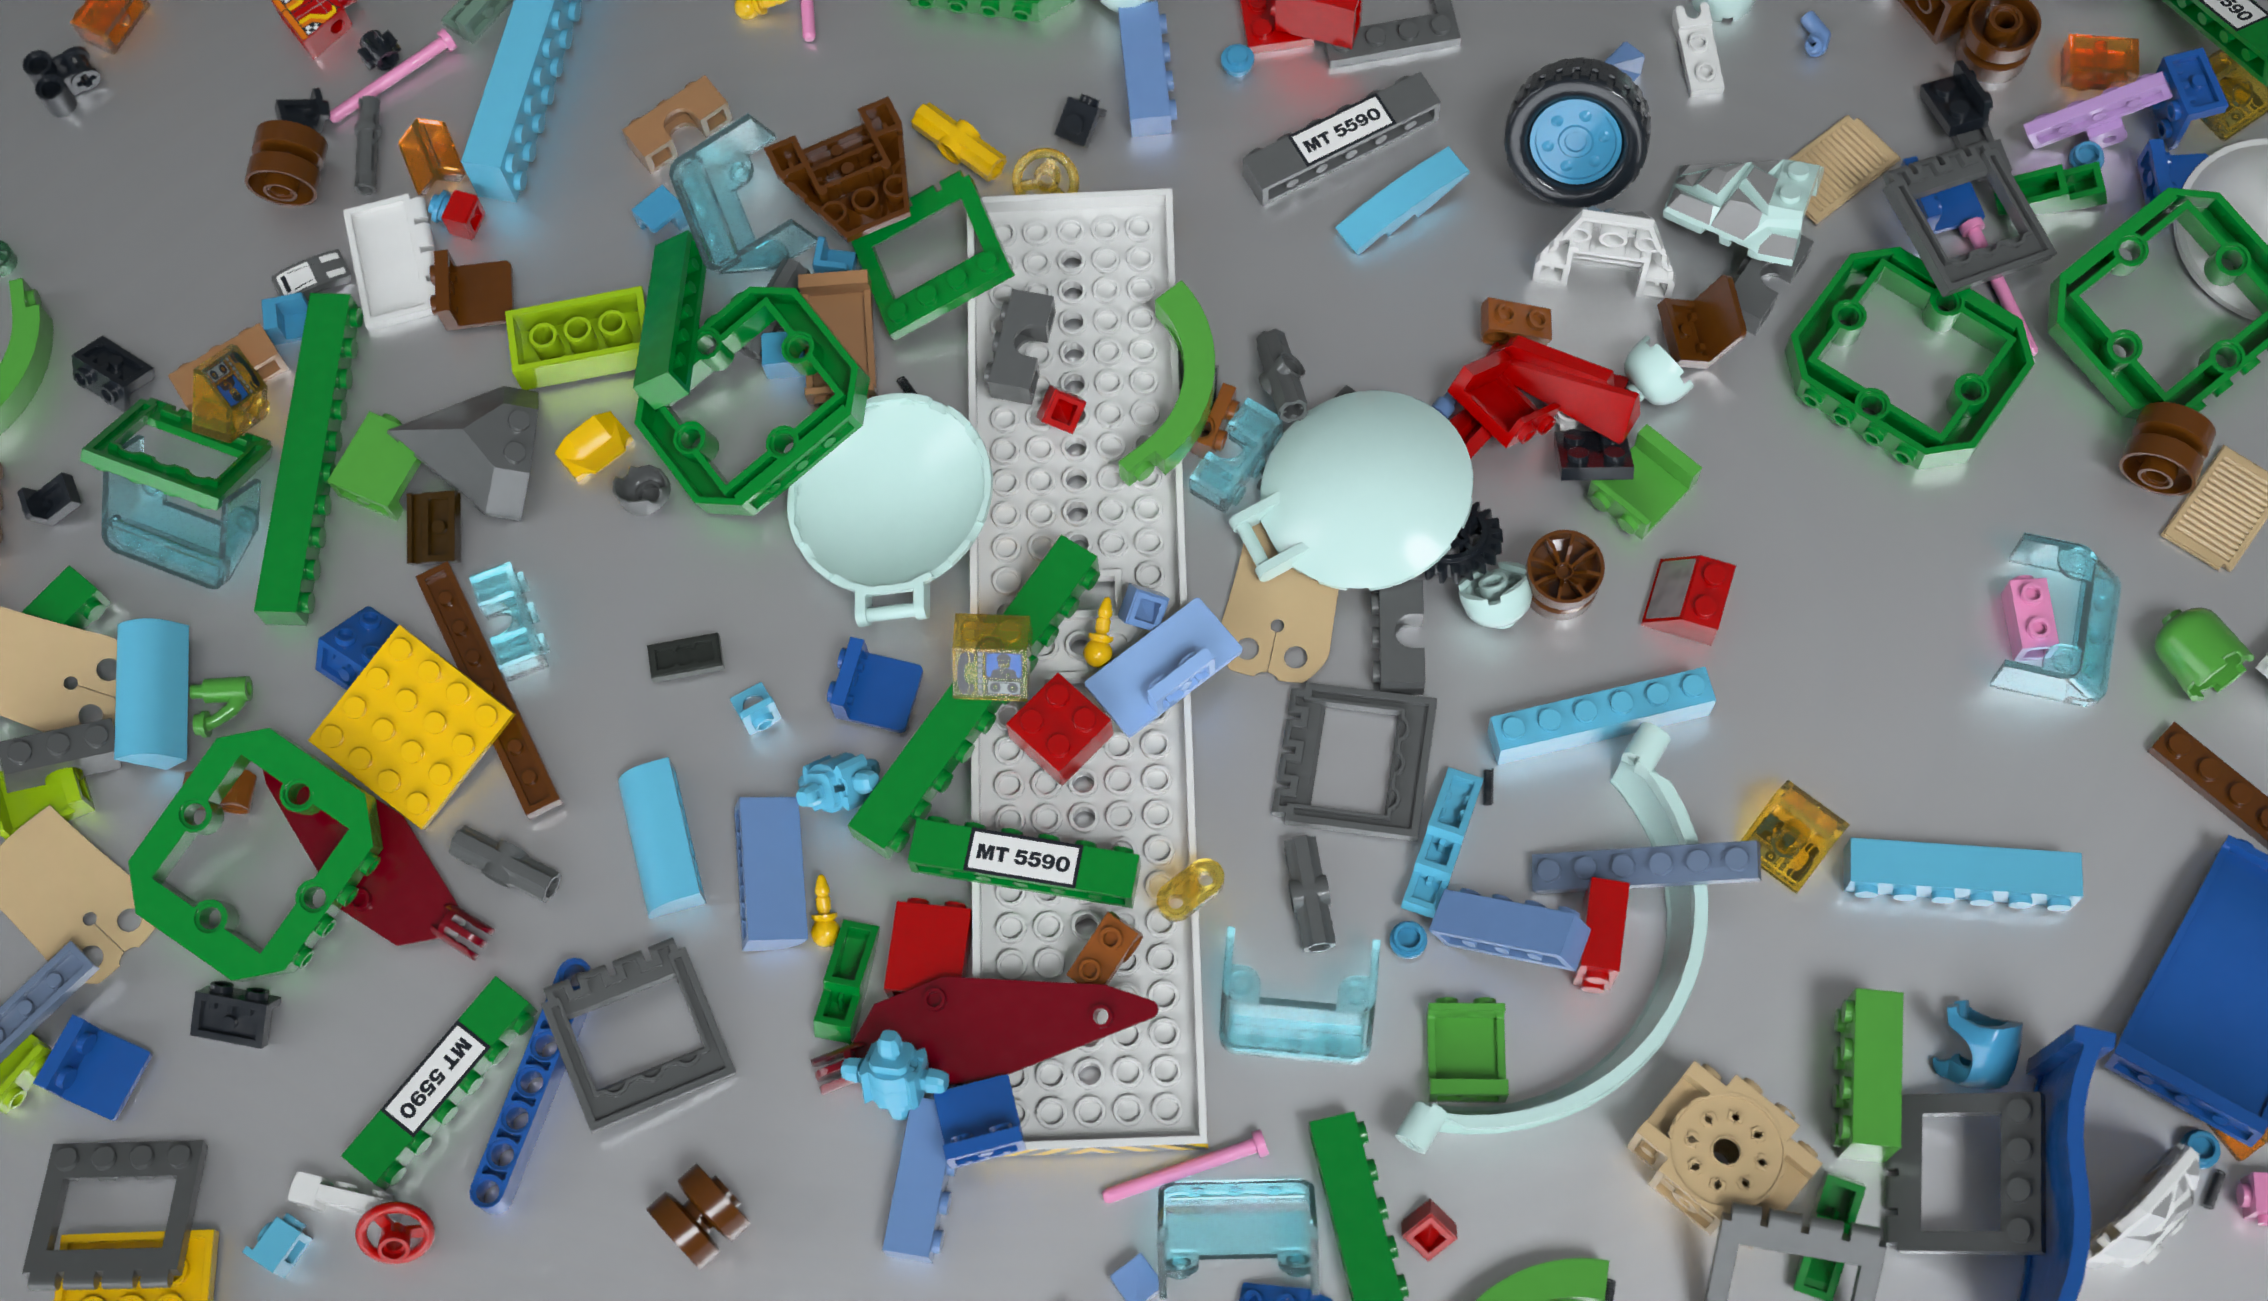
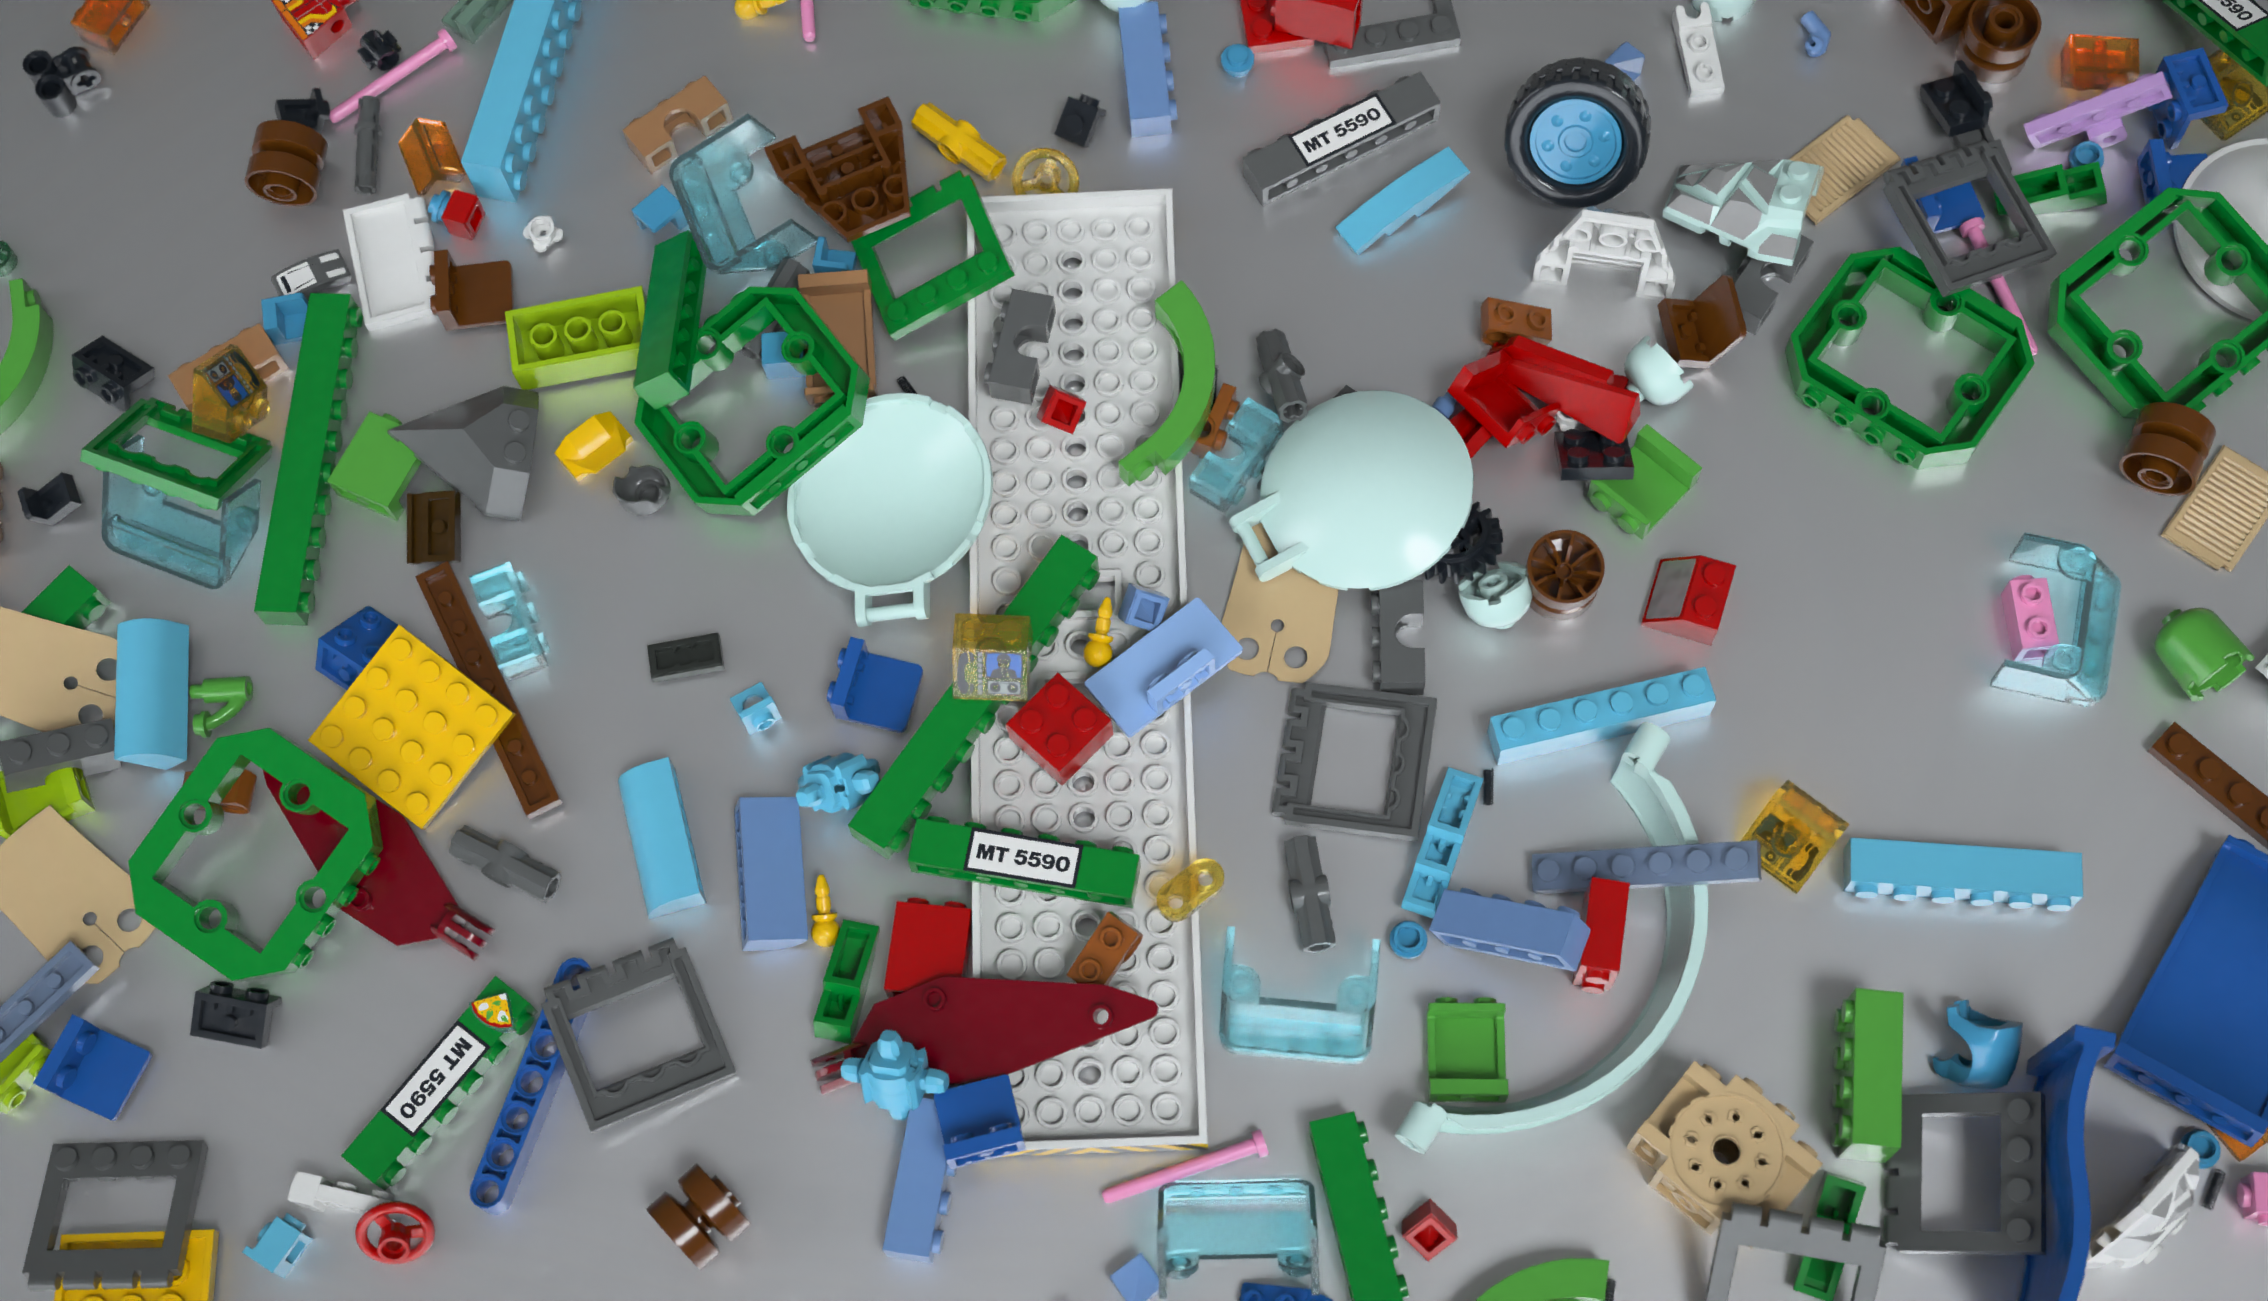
none -> tile [469,993,516,1033]
none -> white plate [523,215,564,252]

